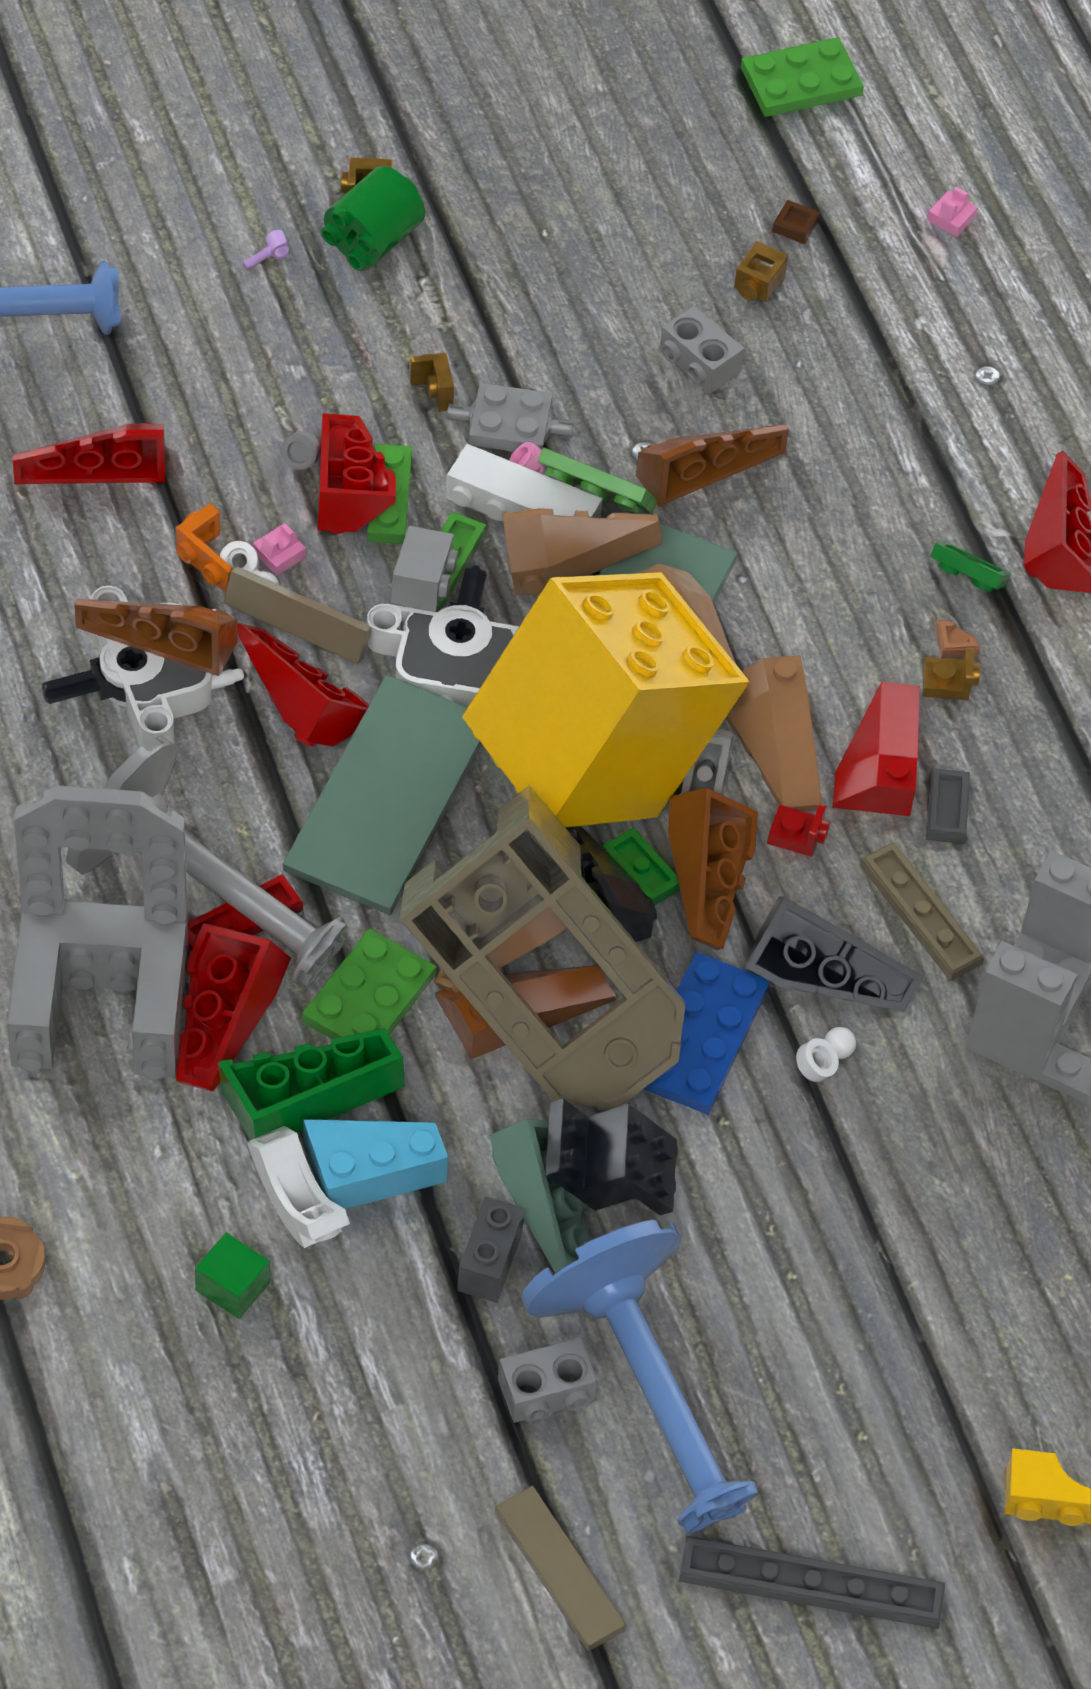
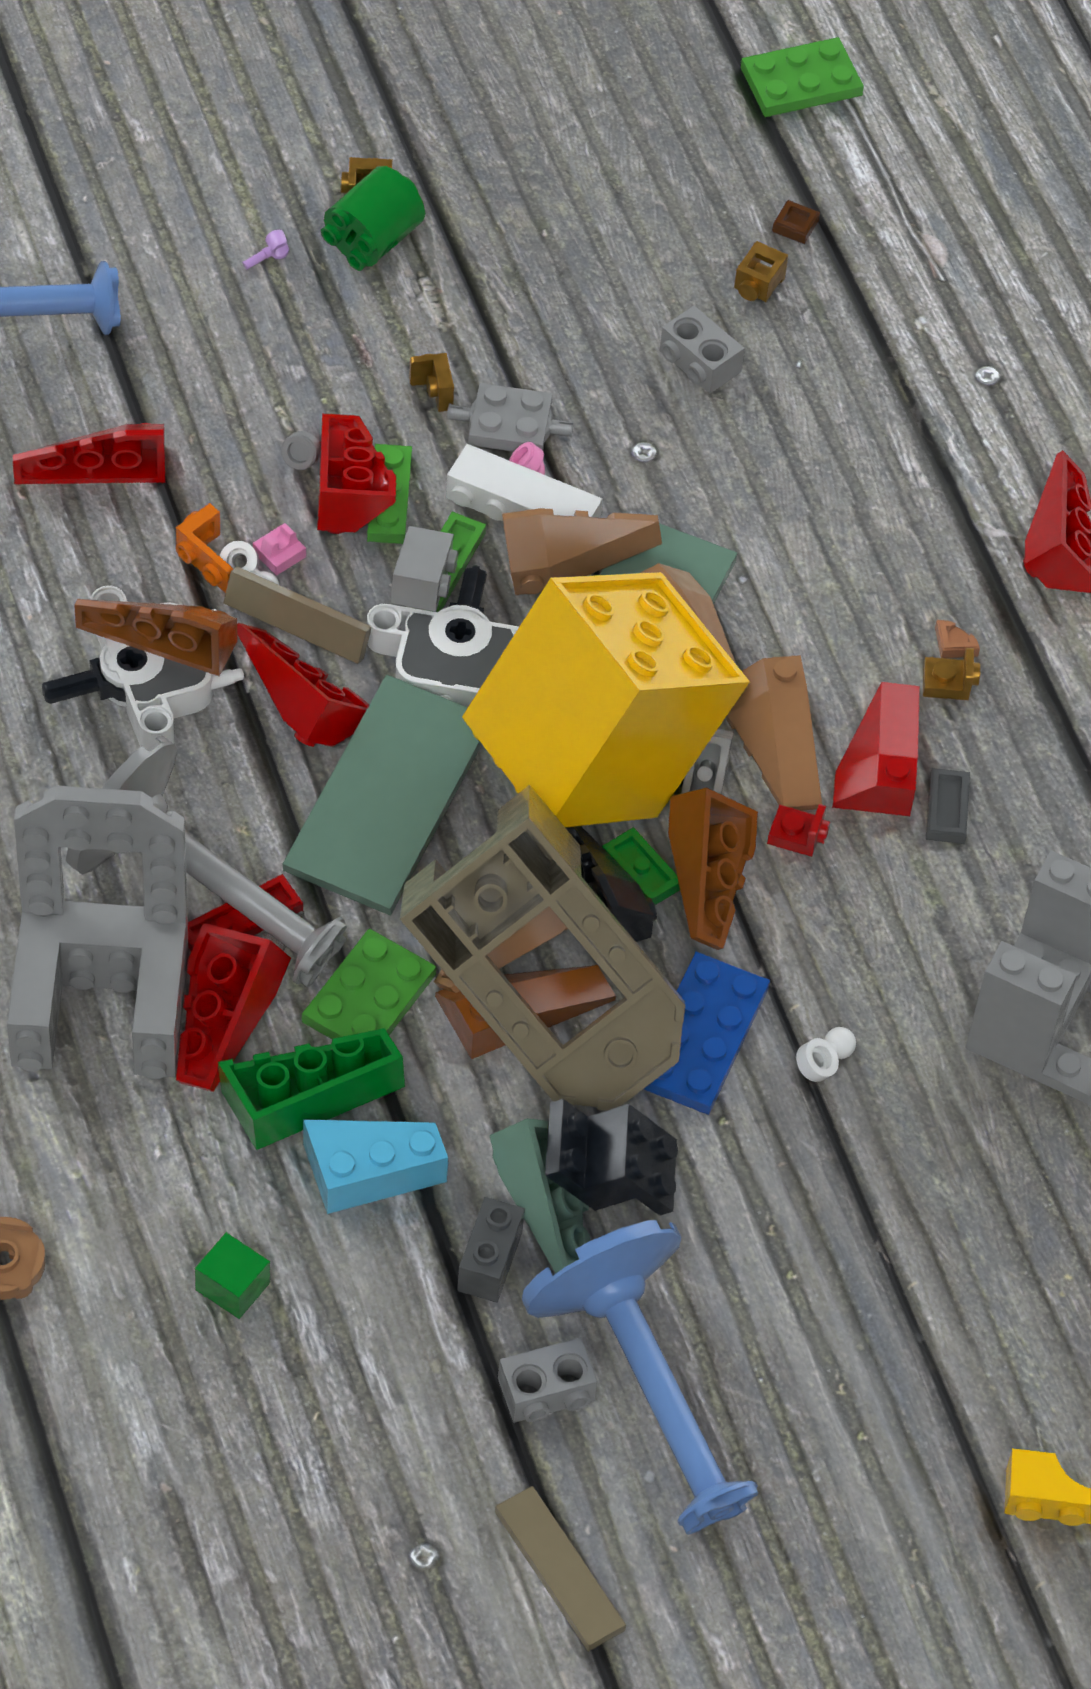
white arch [247,1126,350,1248] -> none
bright green plate [538,447,658,515] -> none
dark orange wedge [636,424,789,507] -> none
dark grey tile [679,1536,945,1629] -> none
black wedge [744,896,924,1011] -> none
dark tan tile [860,842,984,981] -> none
bright pink tile [927,187,978,237] -> none
green plate [930,541,1011,592] -> none

